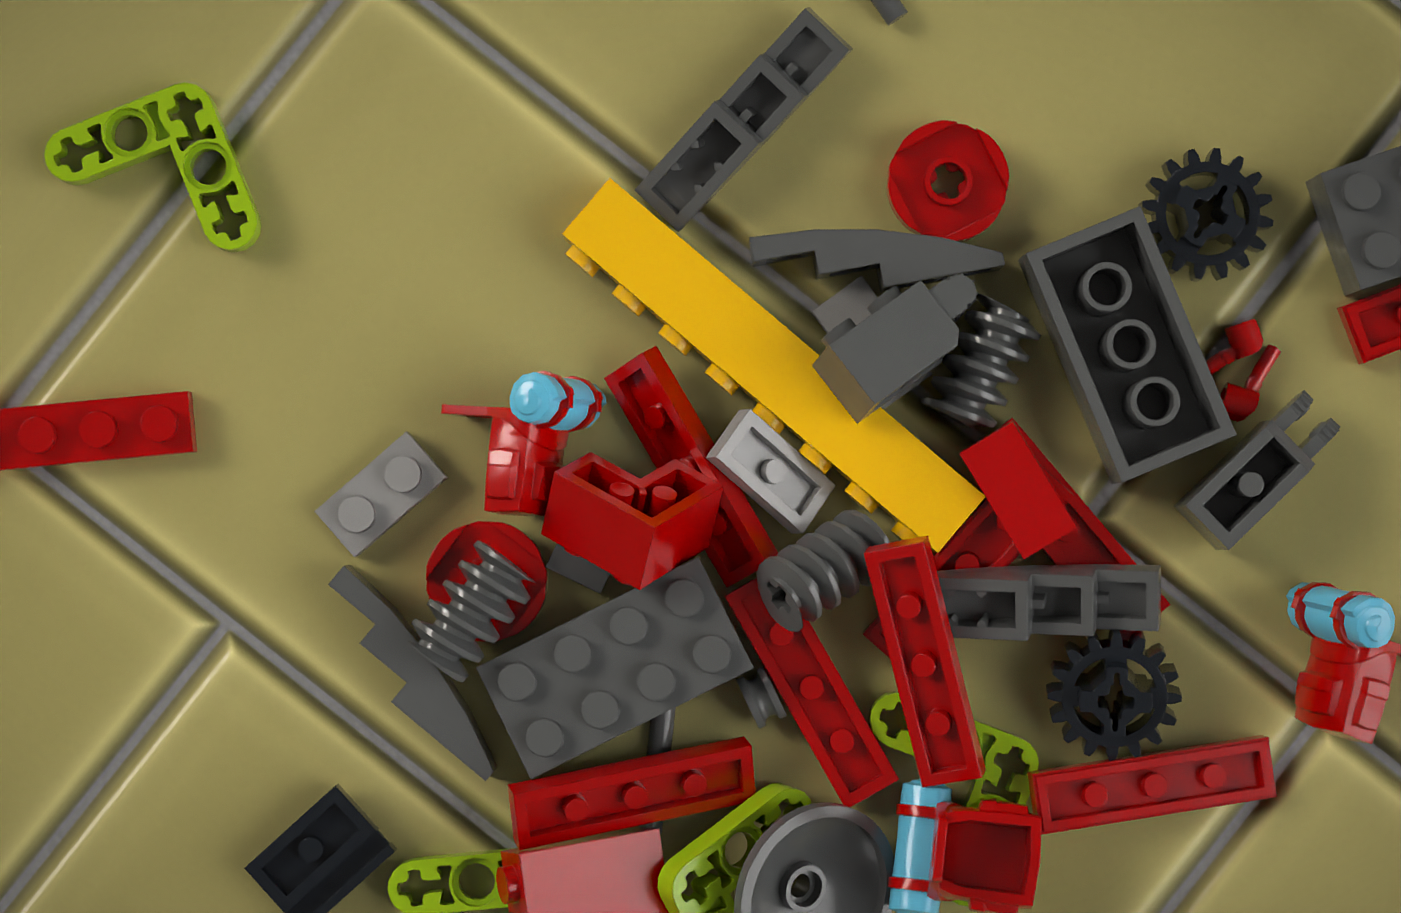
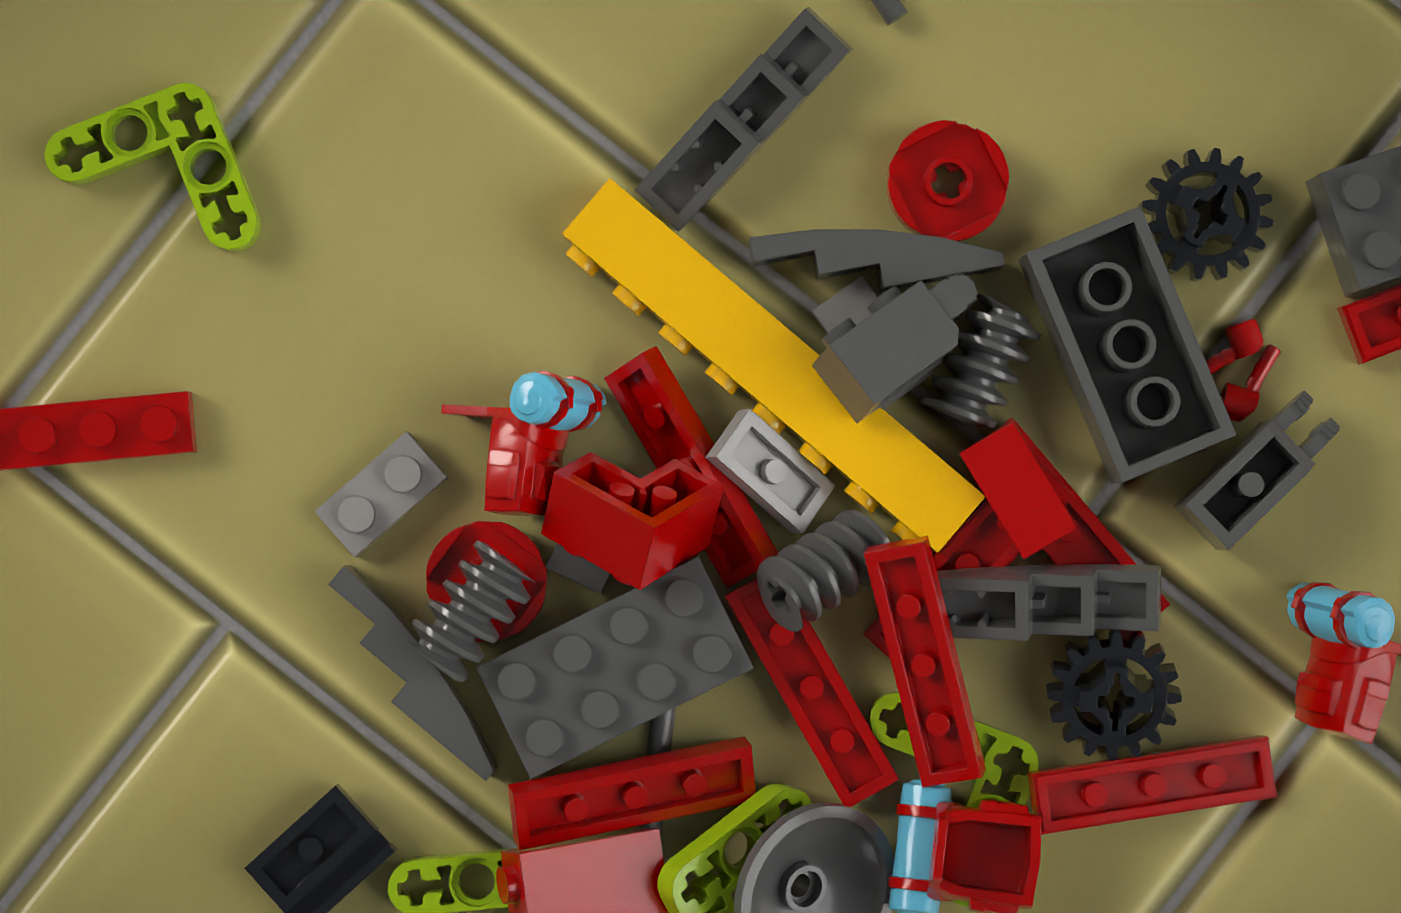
dark grey bush [736,666,787,729] -> none

